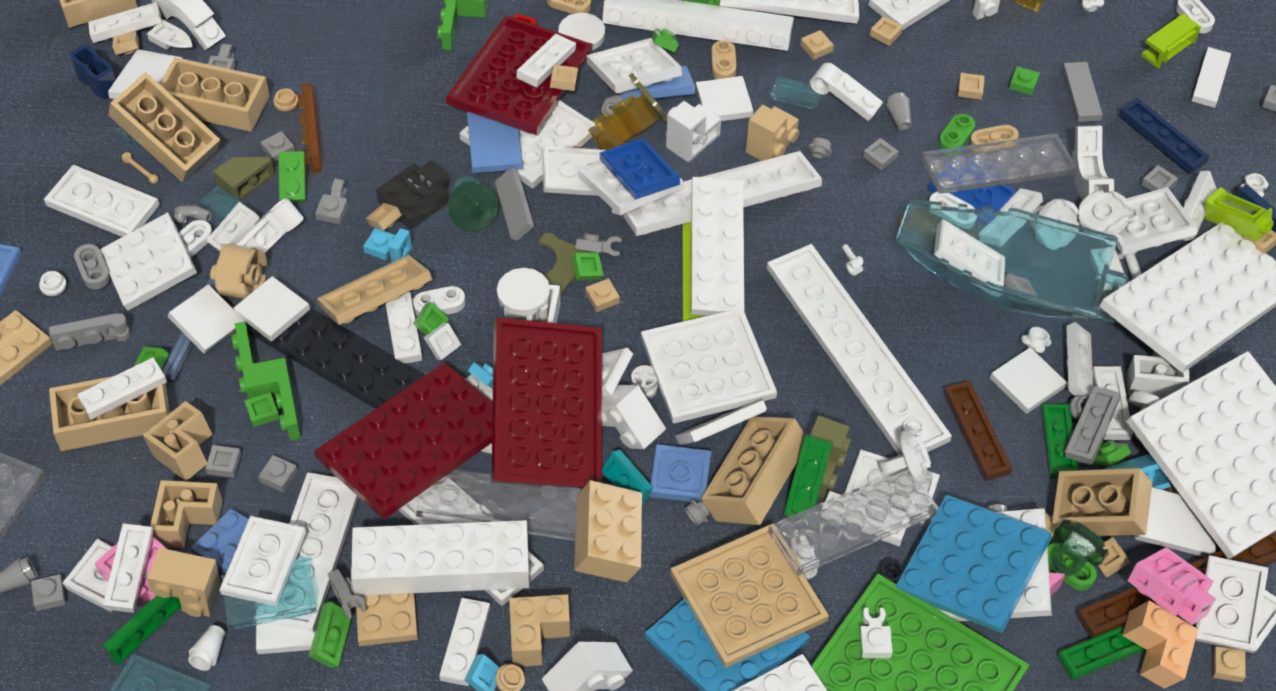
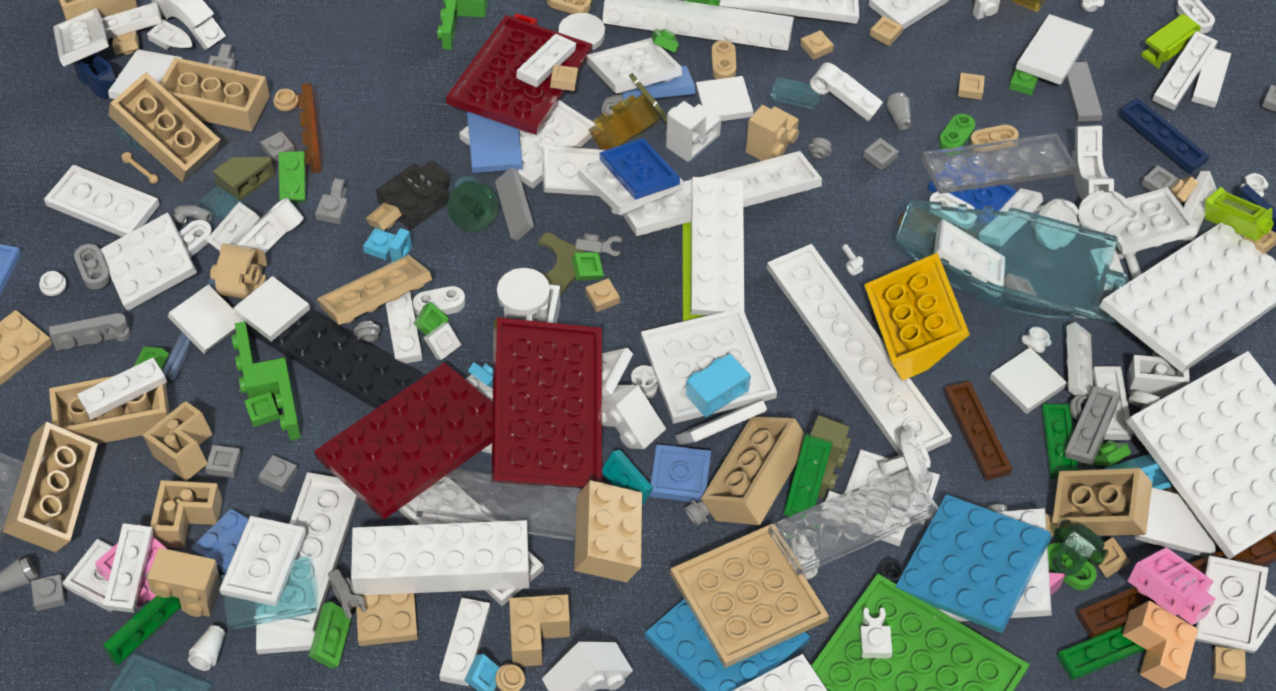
none -> tan brick [3,422,98,553]
none -> white tile [53,8,109,67]
none -> light grey plate [353,321,380,343]
none -> medium azure brick [686,354,751,418]
none -> yellow slope [864,253,970,381]
none -> white tile [1016,14,1093,85]
none -> white plate [1153,31,1218,110]
none -> tan plate [1169,176,1199,203]

